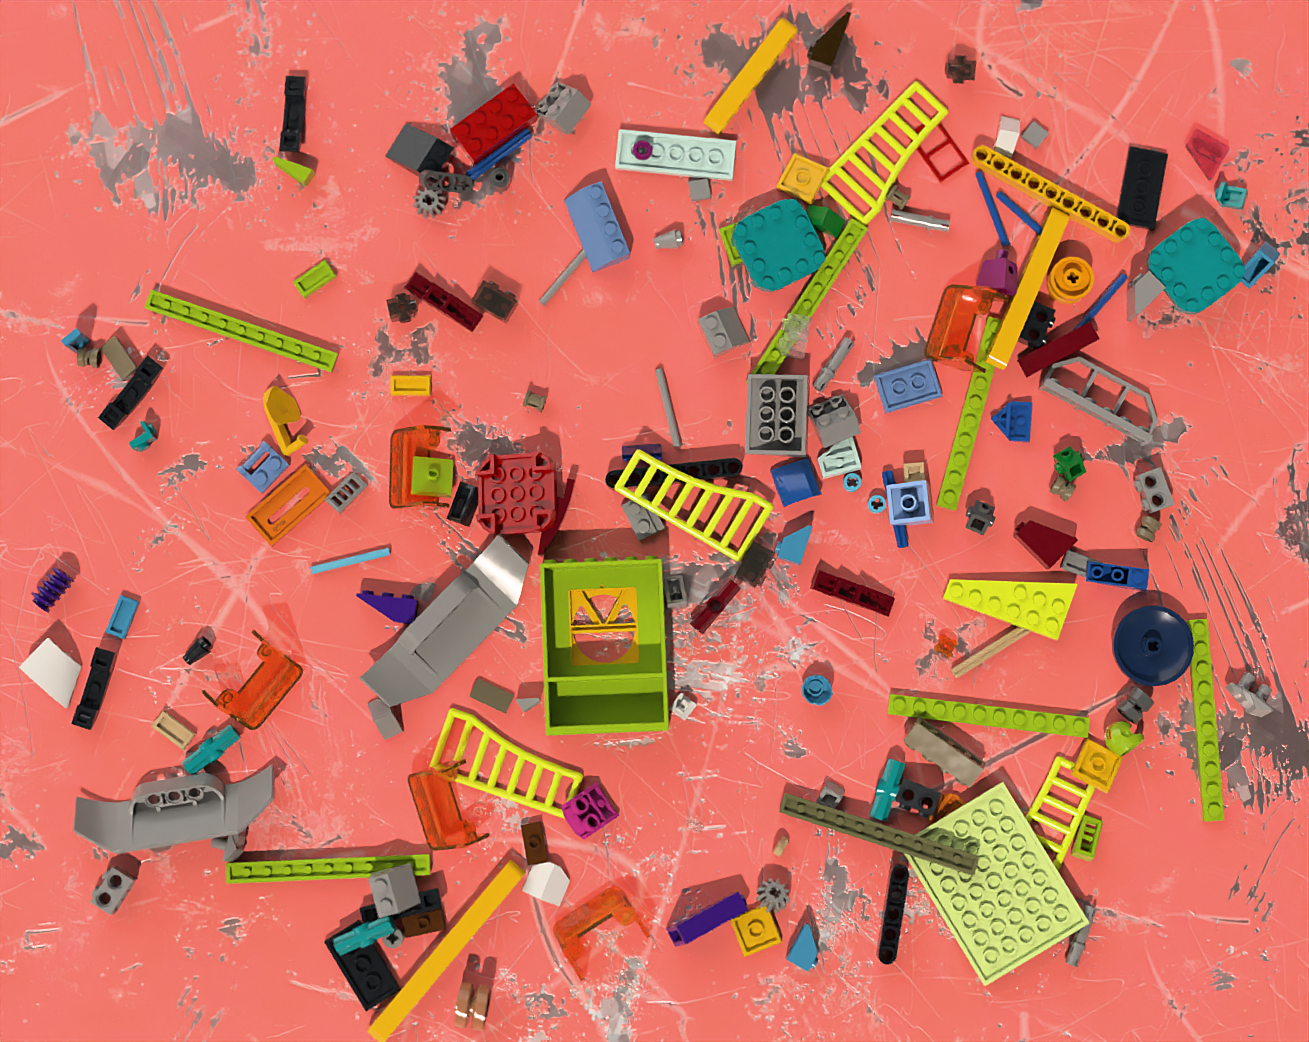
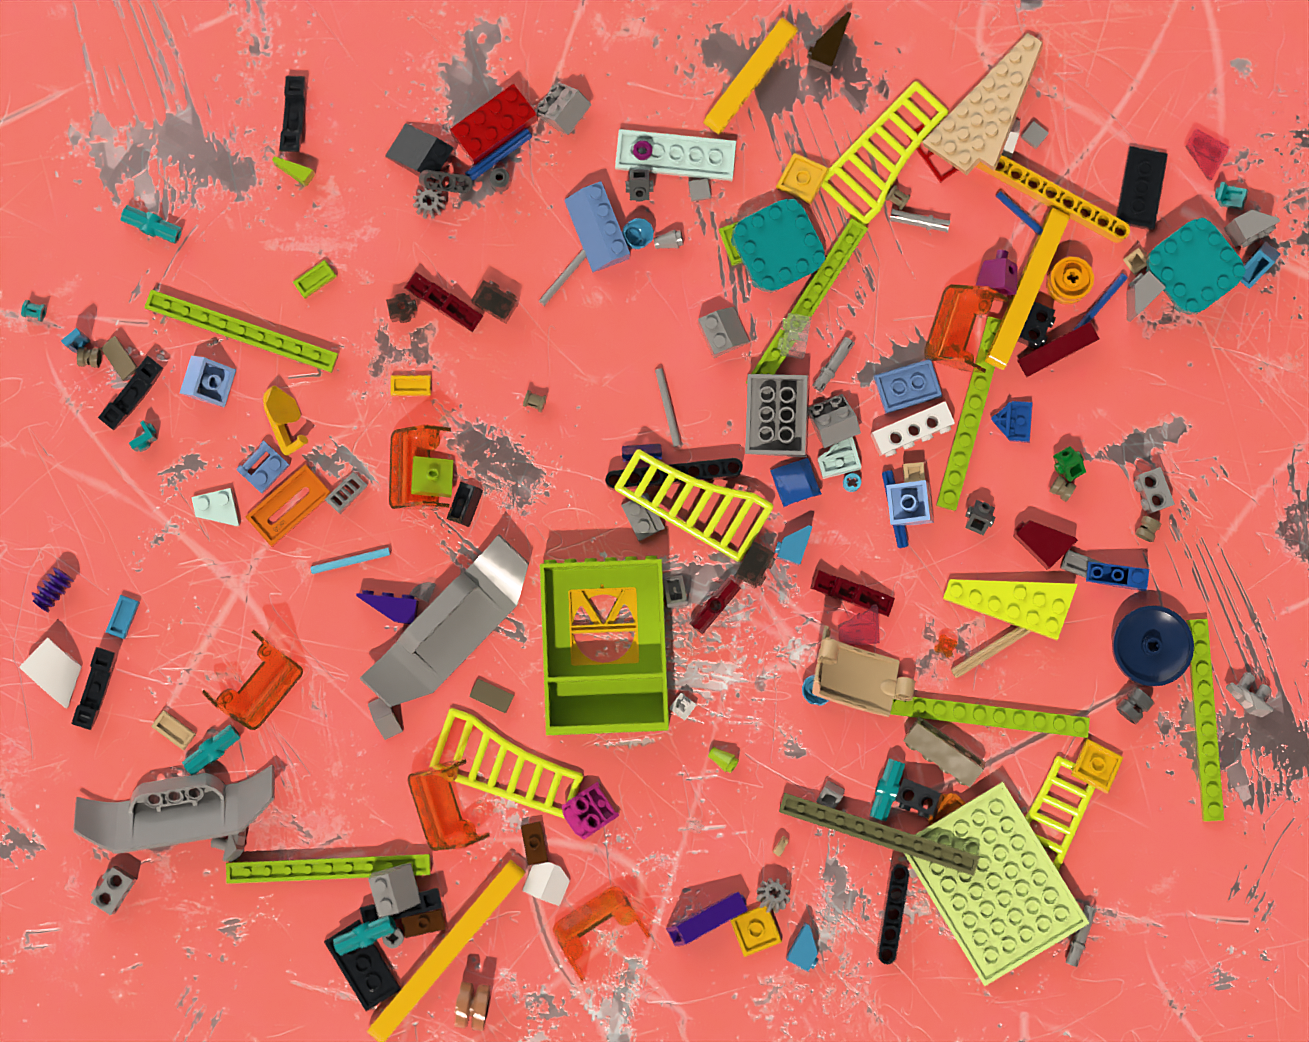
black cone [183,636,213,665] -> none
red plate [475,451,557,535] -> none
light grey slope [515,698,541,712] -> none
dark red slope [538,478,576,557] -> none
green slope [806,205,845,239] -> none
medium azure bush [867,495,886,514] -> none
clear smoke brick [944,55,976,84] -> none
blue bar [975,171,1010,247] -> none
light grey plate [1038,357,1158,446] -> none
lime slope [1071,814,1103,861] -> none
lime helmet [1104,721,1145,757] -> none
none -> teal bush [21,300,47,322]
none -> teal piece [120,205,182,244]
none -> light blue slope [180,356,236,407]
none -> light aqua wing [191,488,240,527]
none -> dark azure hair [622,218,654,249]
none -> dark grey brick [625,169,653,202]
none -> lime cone [708,747,739,773]
none -> tan panel [812,626,916,717]
none -> clear pink wing [838,604,880,646]
none -> white brick [870,402,955,458]
none -> tan wing [922,33,1043,175]
none -> tan slope [1123,247,1148,275]
none -> light grey slope [1224,210,1280,248]

